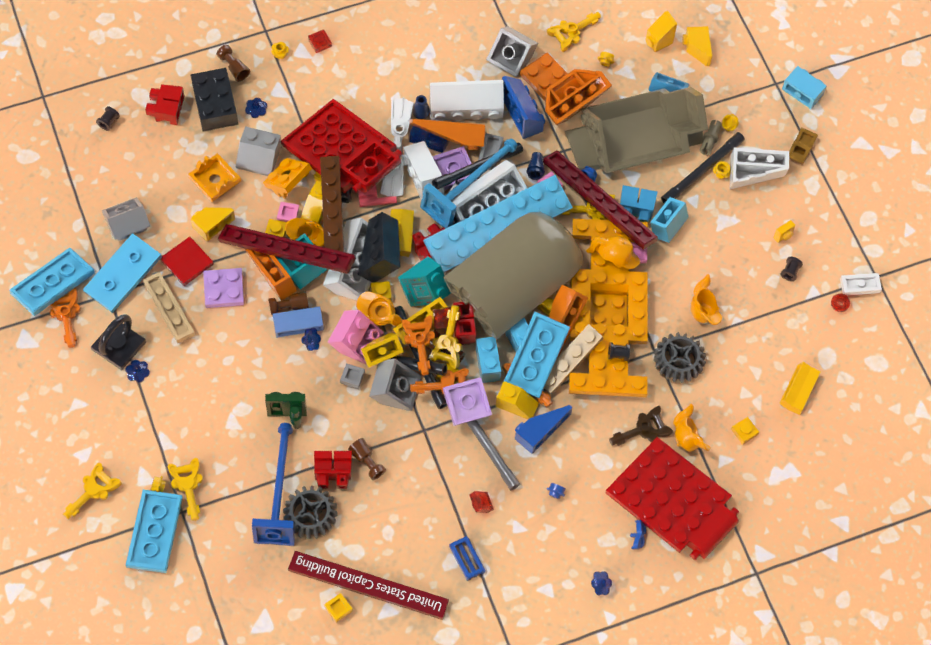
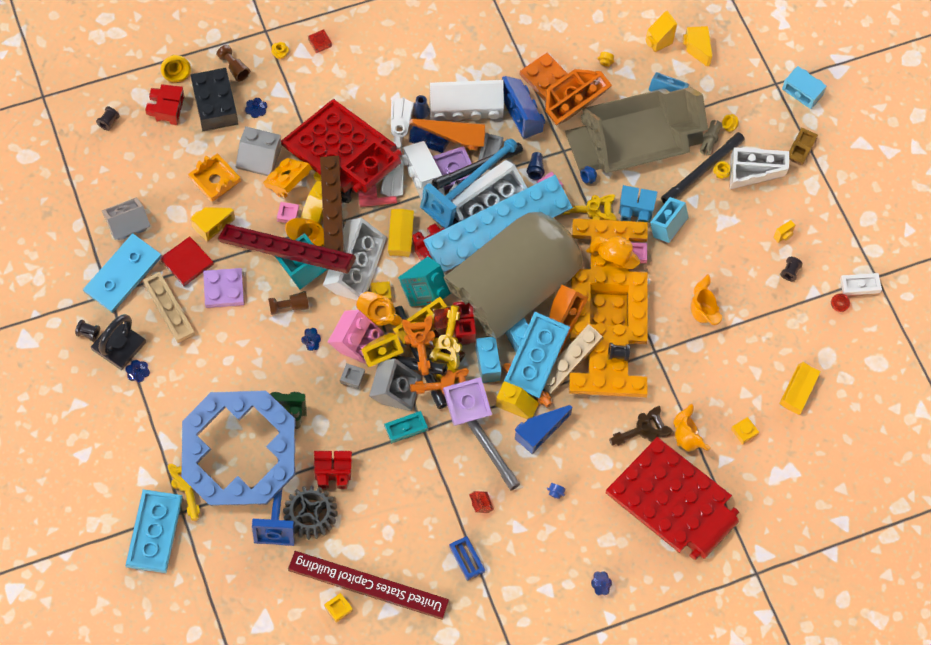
medium azure plate [9,248,95,316] -> none
orange piece [49,288,81,348] -> none
yellow piece [63,463,122,519] -> none
yellow plate [150,476,166,492] -> none
orange slope [244,248,297,301] -> none
yellow plate [265,219,287,237] -> none
medium blue piece [273,307,324,338] -> none
reddish brown piece [348,438,386,480] -> none
black wedge [358,212,400,283] -> none
light grey slope [486,26,538,77] -> none
yellow plate [537,298,554,317] -> none
dark red tile [543,150,658,250] -> none
yellow piece [547,12,601,52] -> none
blue piece [630,520,646,550] -> none
dark grey gear [654,332,706,383] -> none
none -> black bush [75,320,100,342]
none -> yellow hat [160,55,191,83]
none -> medium blue plate [181,391,295,506]
none -> teal plate [384,411,428,444]

